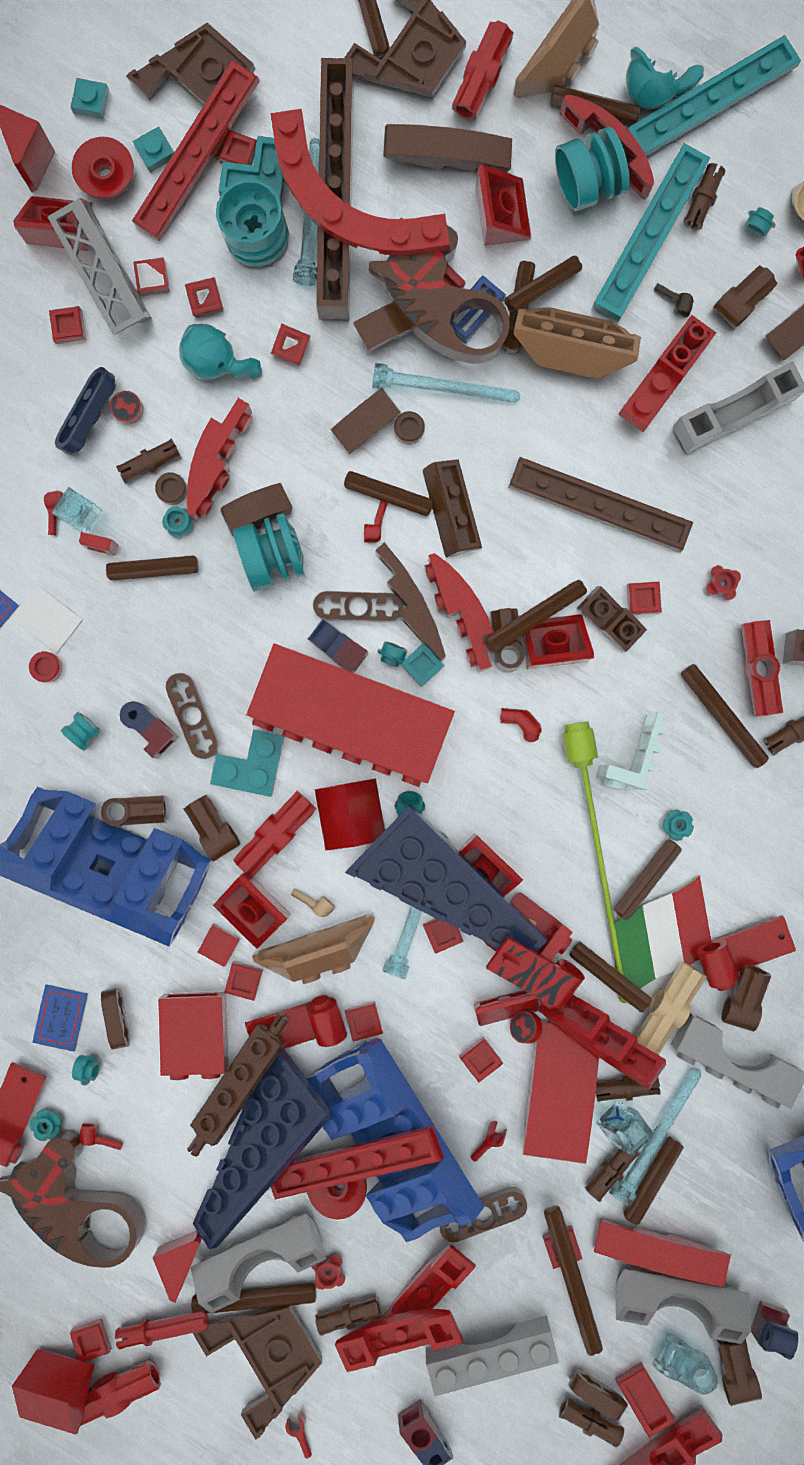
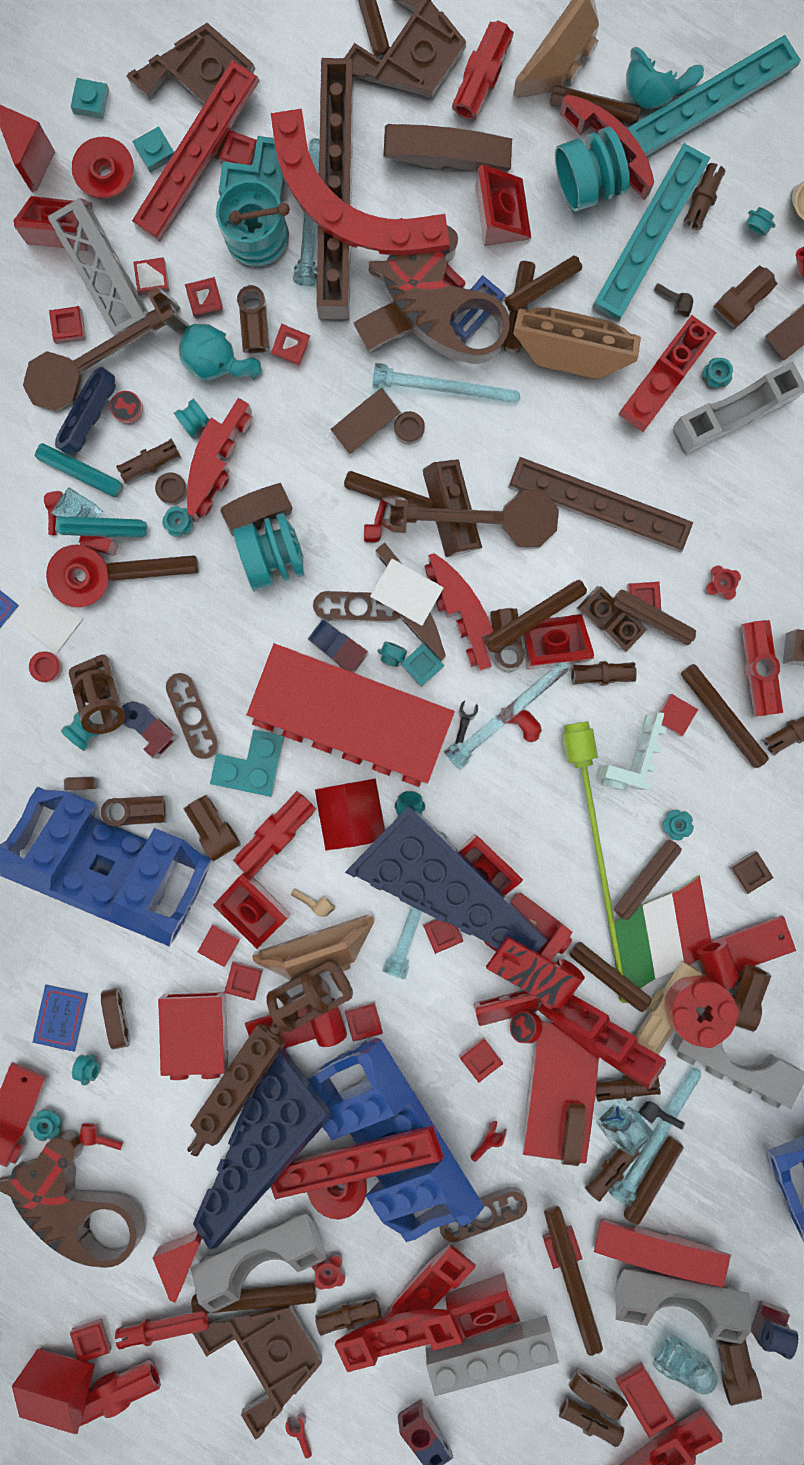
none -> reddish brown piece [23,287,189,412]
none -> teal axle [34,443,122,497]
none -> red dish [46,544,109,607]
none -> teal axle [55,516,147,538]
none -> reddish brown tile [64,777,96,790]
none -> reddish brown piece [69,654,126,734]
none -> teal wheel [173,398,209,438]
none -> reddish brown hinge [229,203,290,225]
none -> reddish brown piece [237,285,270,354]
none -> reddish brown piece [266,959,353,1032]
none -> white sticker [370,559,444,626]
none -> reddish brown piece [381,490,559,547]
none -> clear light blue piece [444,662,569,770]
none -> red slope [445,1273,520,1341]
none -> black hand [455,700,478,745]
none -> reddish brown beam [561,1102,586,1166]
none -> reddish brown pin [571,661,637,686]
none -> reddish brown axle [613,590,696,645]
none -> black hand [638,1101,685,1130]
none -> red tile [654,694,699,737]
none -> red brick [665,975,739,1048]
none -> teal plate [703,358,733,388]
none -> reddish brown tile [729,851,774,894]

